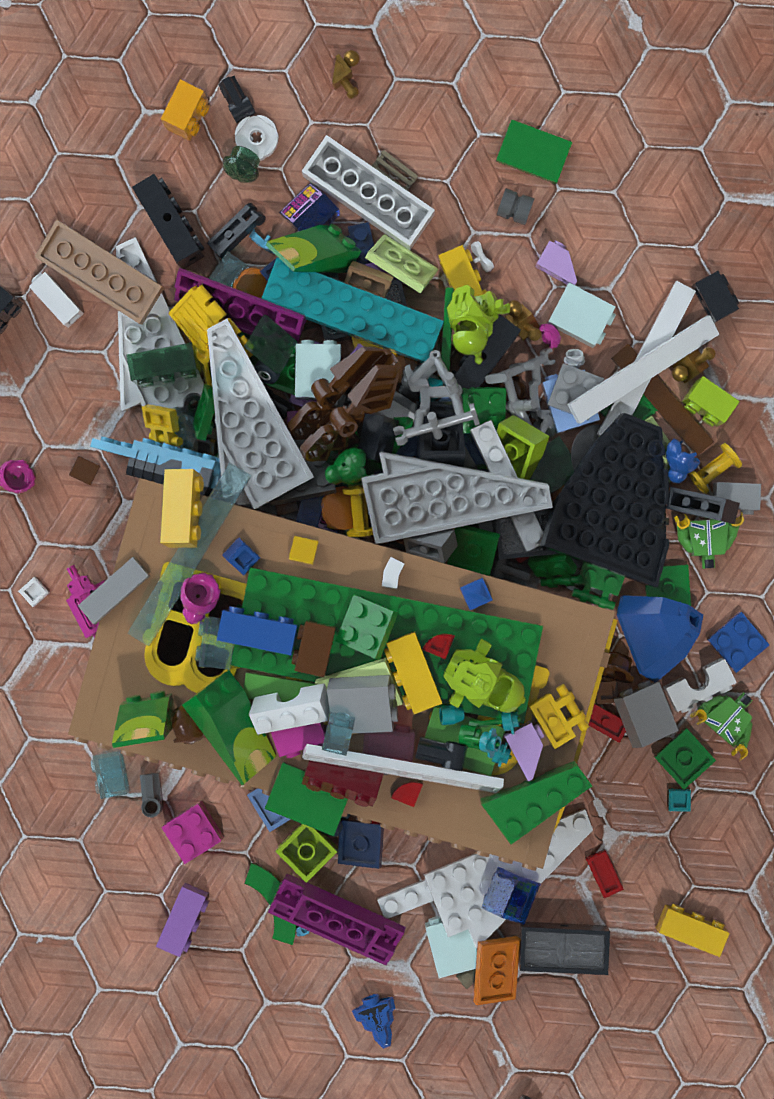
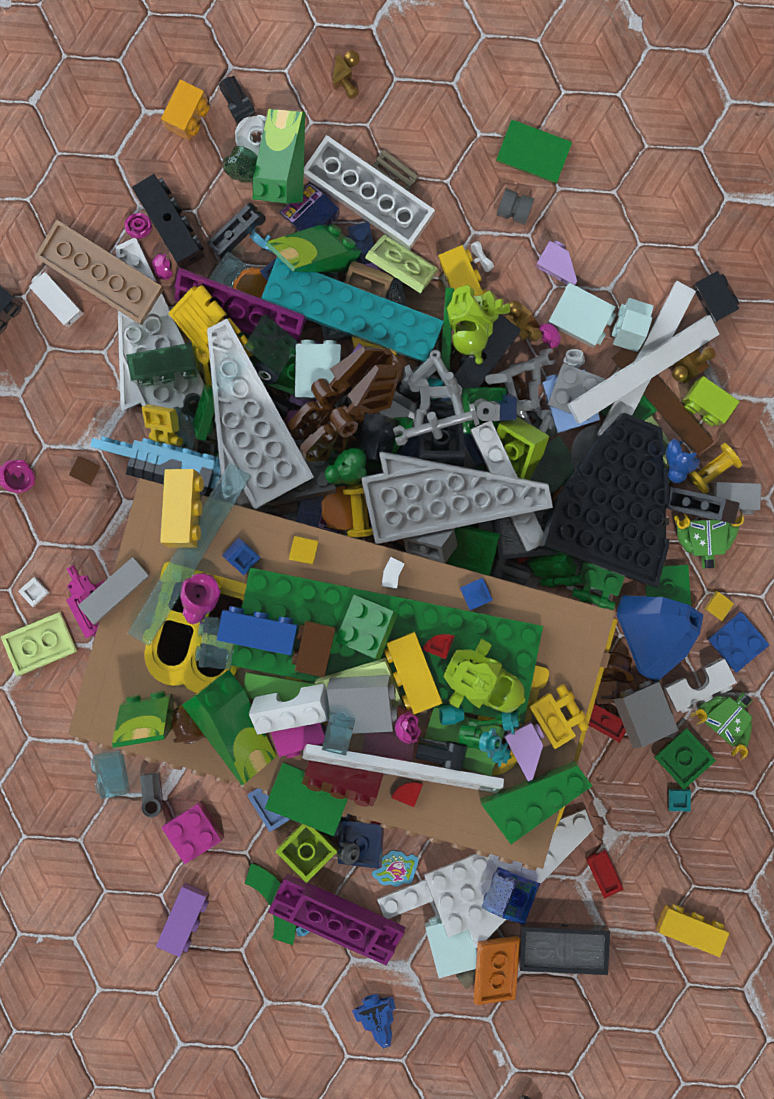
none -> yellowish green tile [1,611,78,676]
none -> dark pink plate [125,213,152,239]
none -> dark pink plate [152,253,173,280]
none -> green slope [252,109,306,203]
none -> dark grey plate [337,842,360,865]
none -> sticker [372,850,418,887]
none -> dark pink plate [395,712,421,744]
none -> leg [474,394,517,421]
none -> light aqua brick [611,298,654,352]
none -> yellow slope [704,591,734,621]

